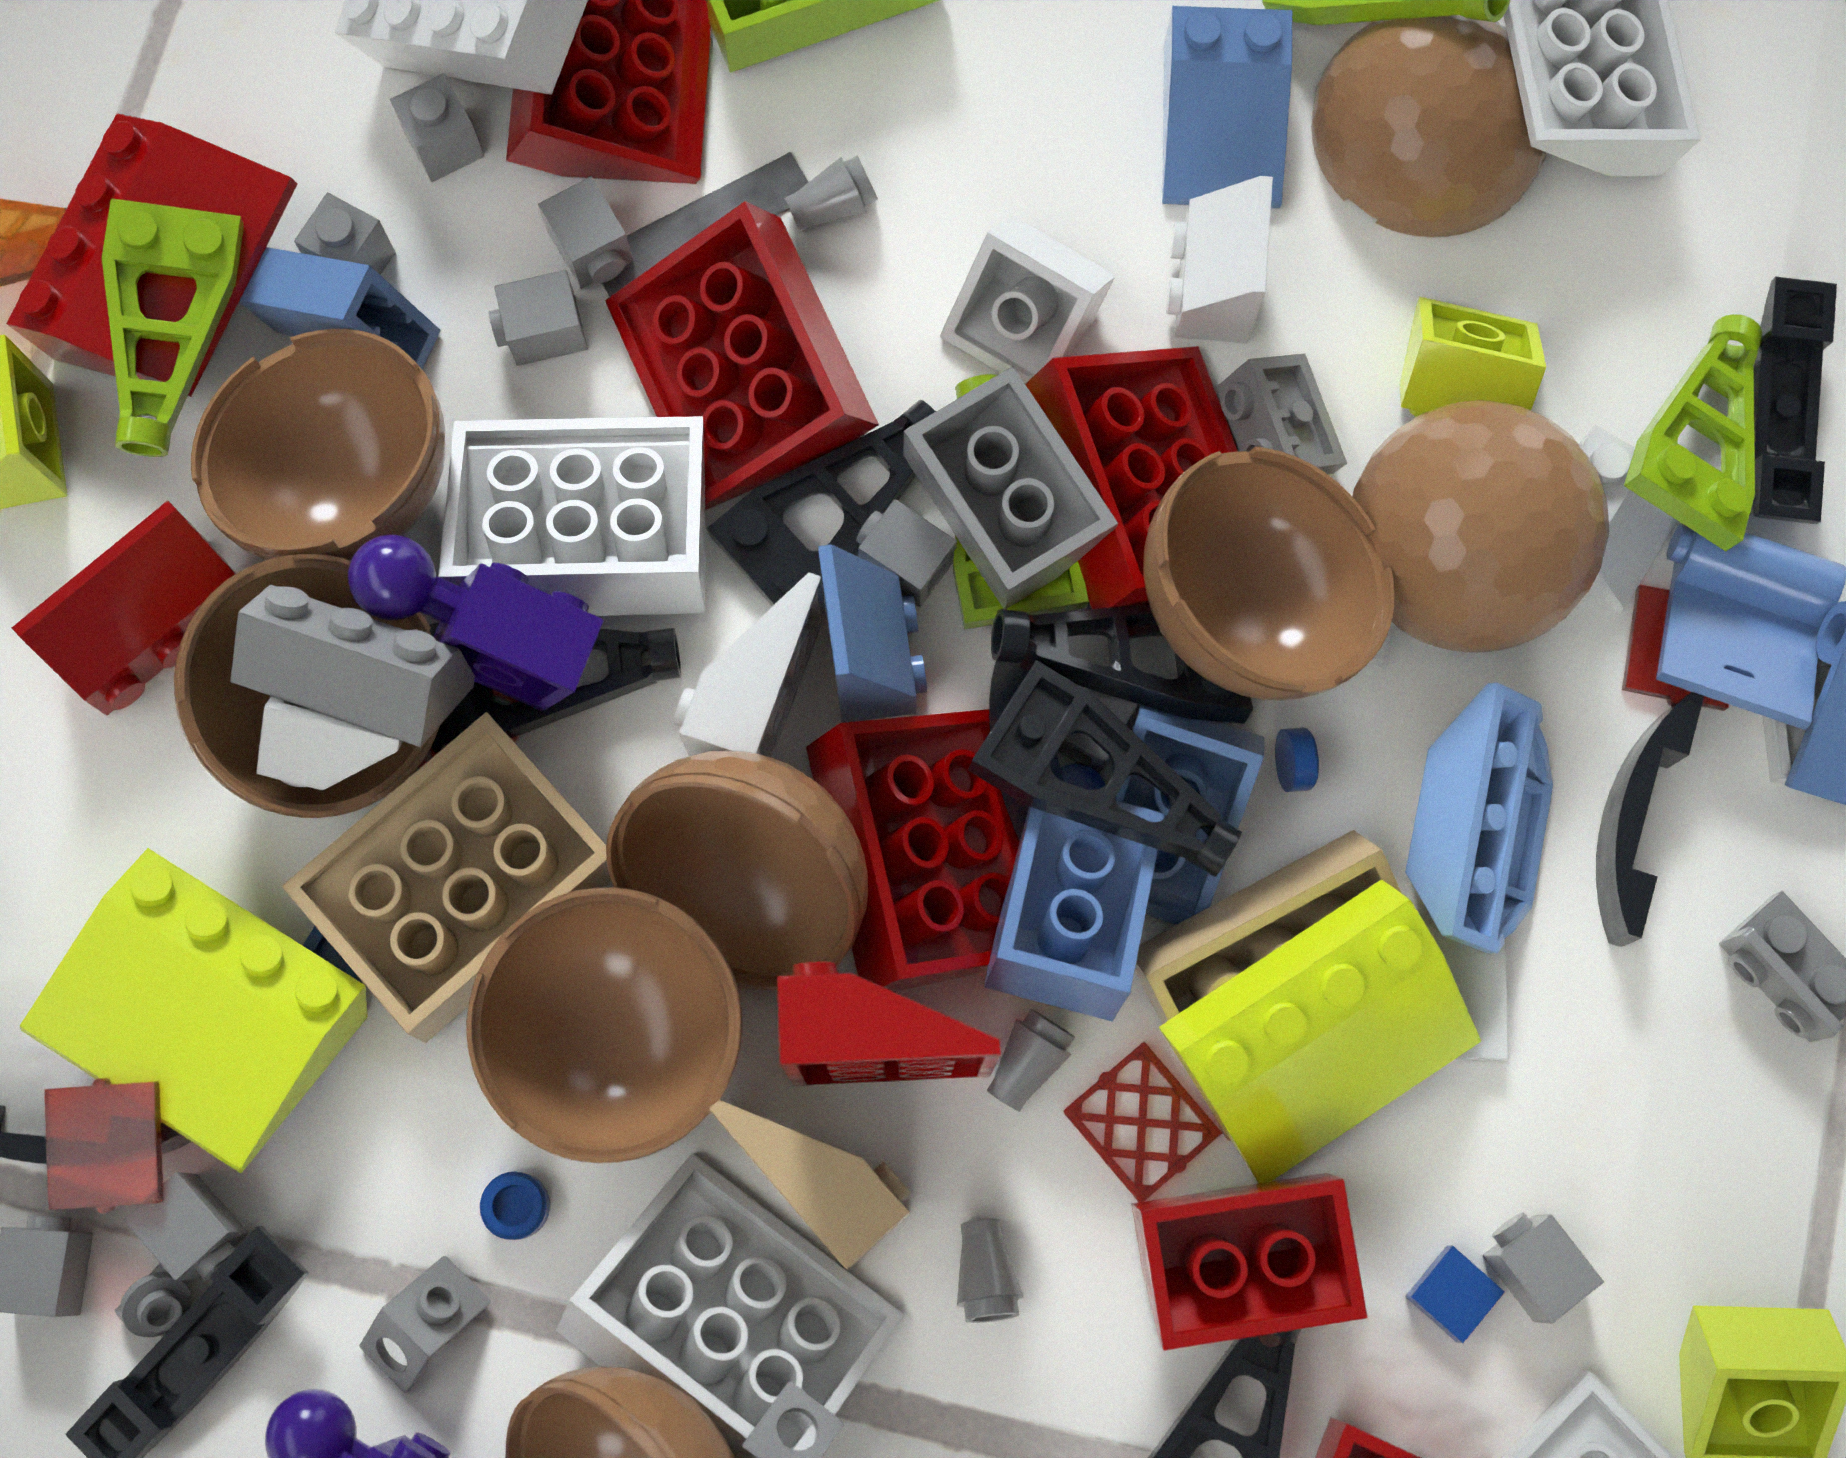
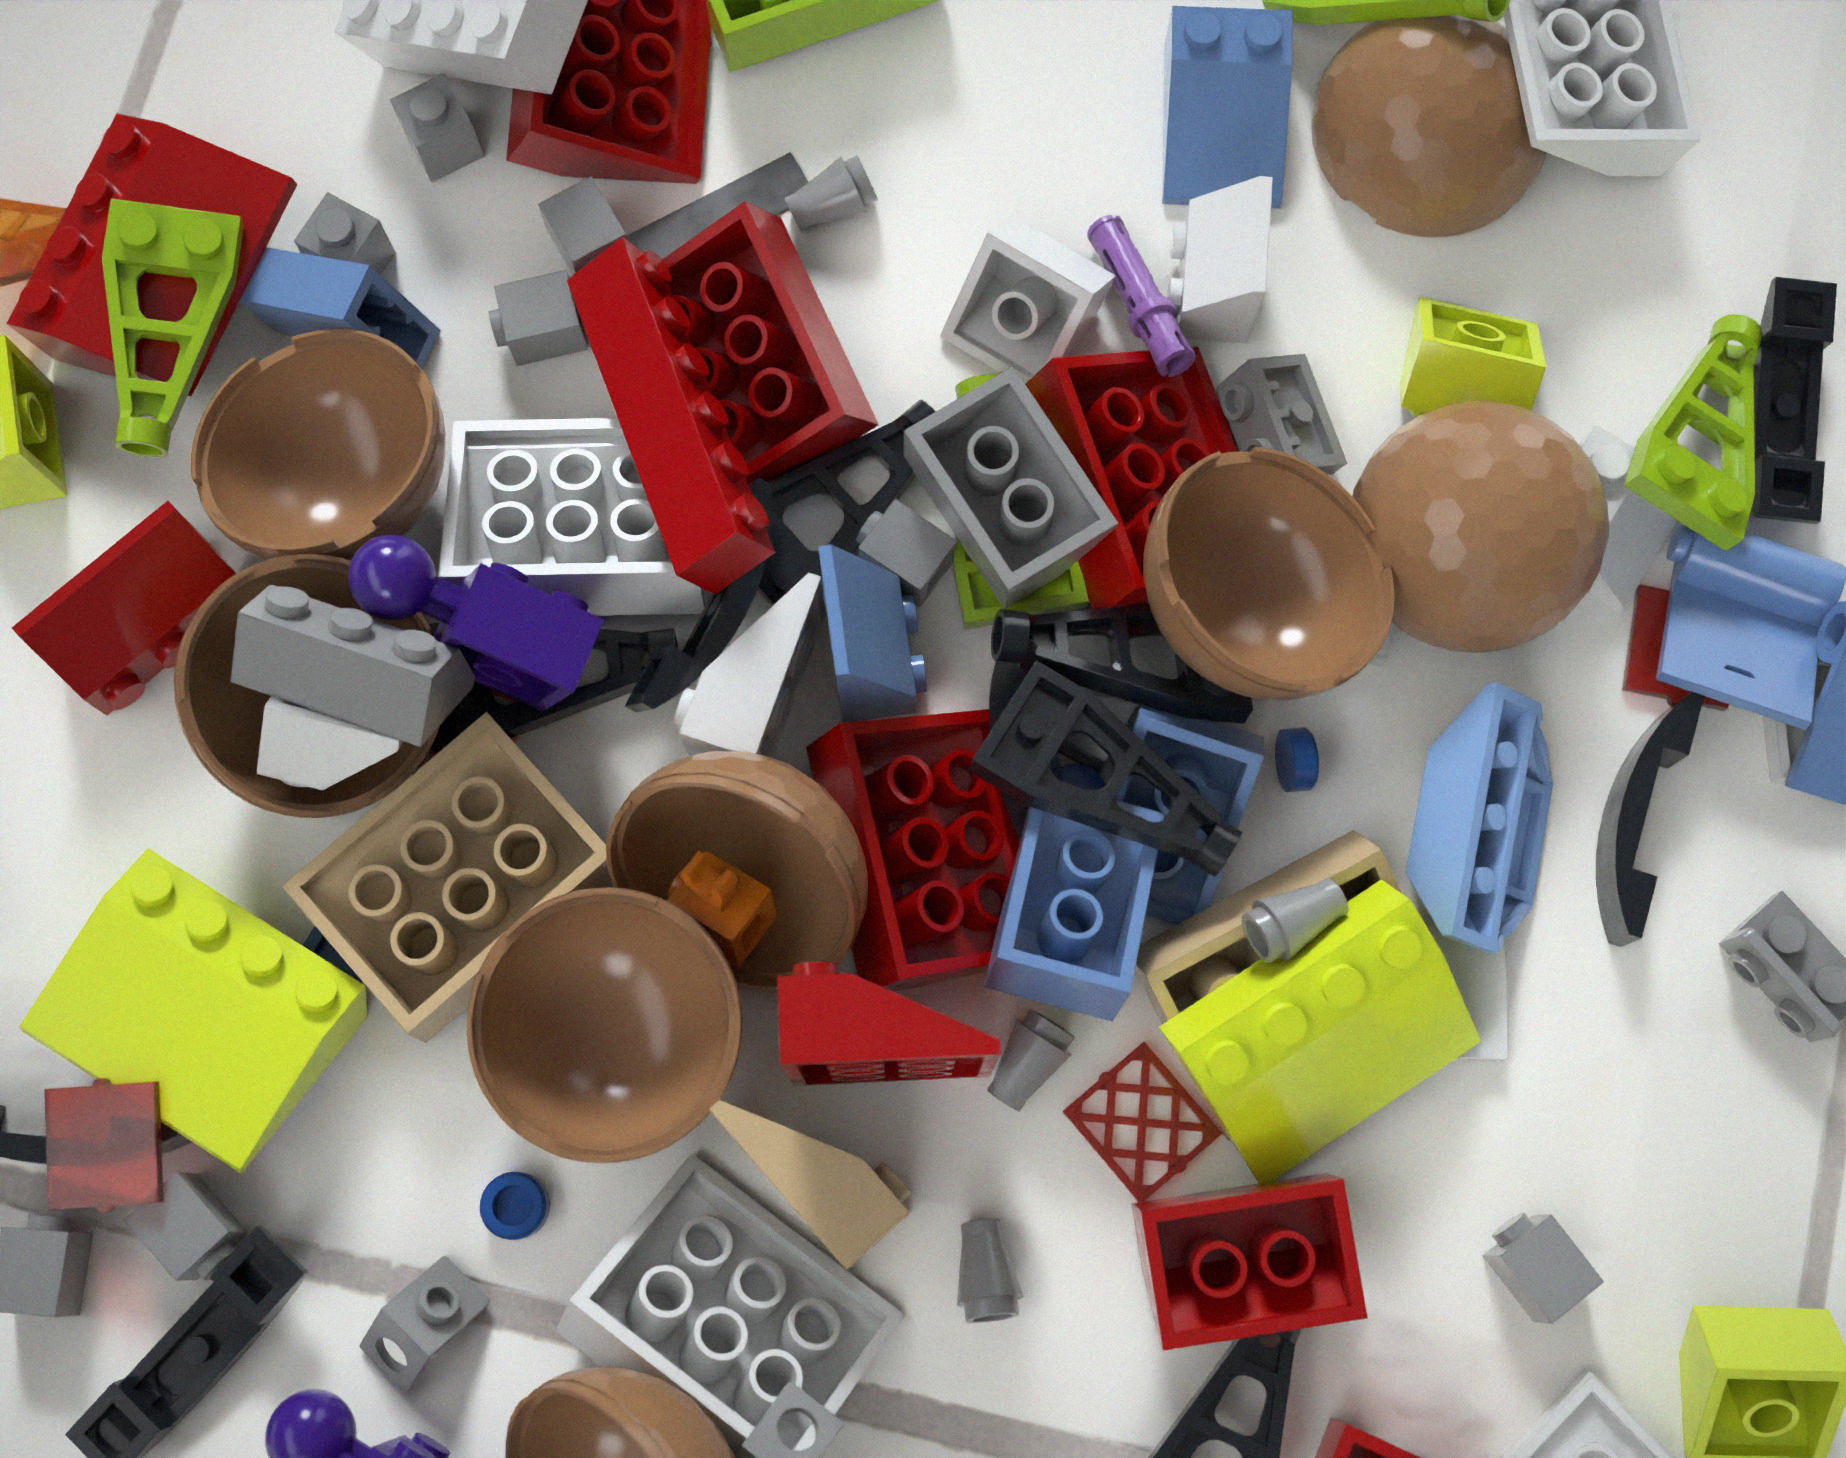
light grey plate [114,1263,191,1337] -> none
blue tile [1405,1246,1505,1344] -> none
none -> red brick [567,237,775,595]
none -> black slope [625,478,773,713]
none -> orange brick [667,851,777,968]
none -> medium lavender pin [1087,215,1195,377]
none -> light grey cone [1242,878,1349,963]

